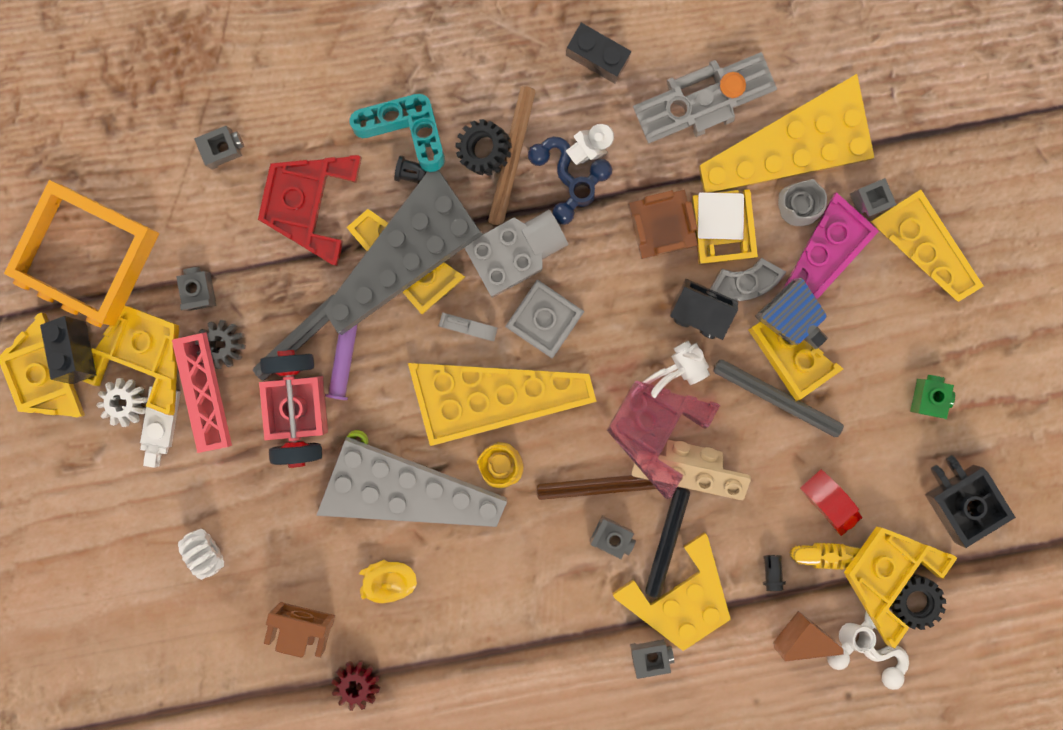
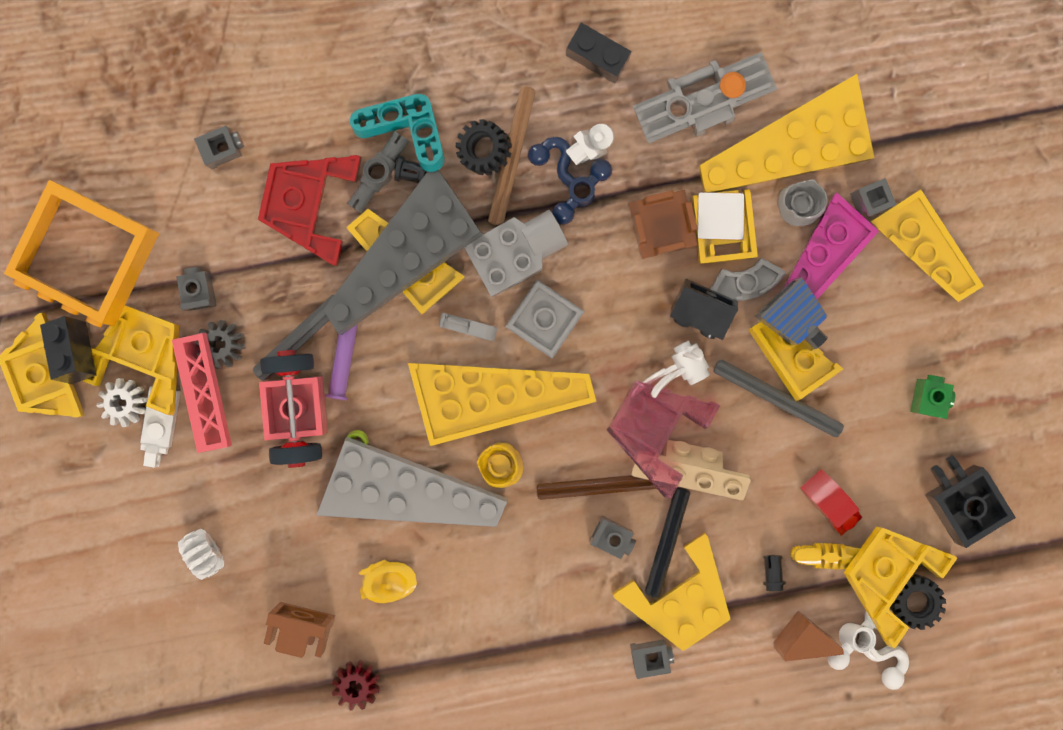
none -> dark grey pin [347,131,409,213]

